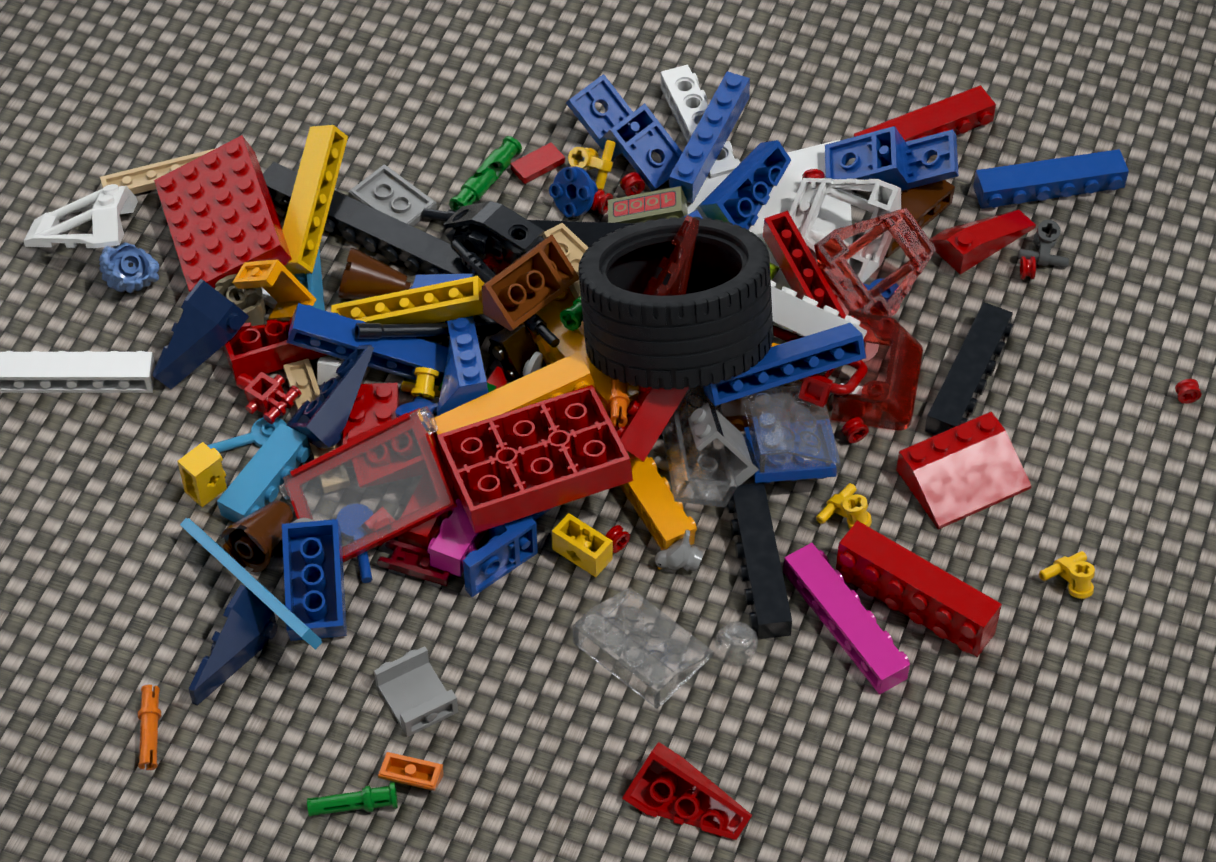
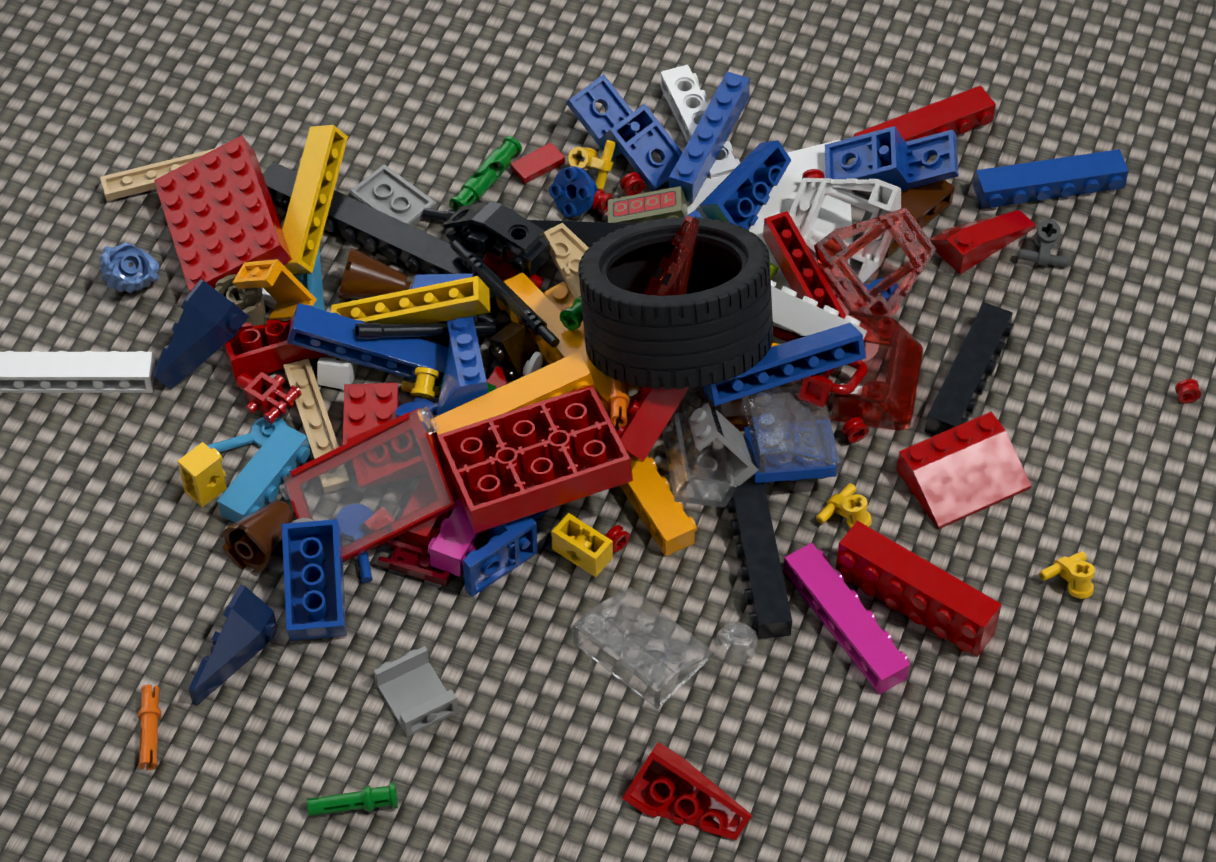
white windscreen [24,184,138,248] -> none
dark azure tile [180,518,322,650] -> none
dark blue wedge [287,345,374,448] -> none
orange slope [378,752,444,791] -> none
dark orange slope [482,234,579,331] -> none
light grey animal [655,530,703,572] -> none
red bush [1020,256,1036,279] -> none

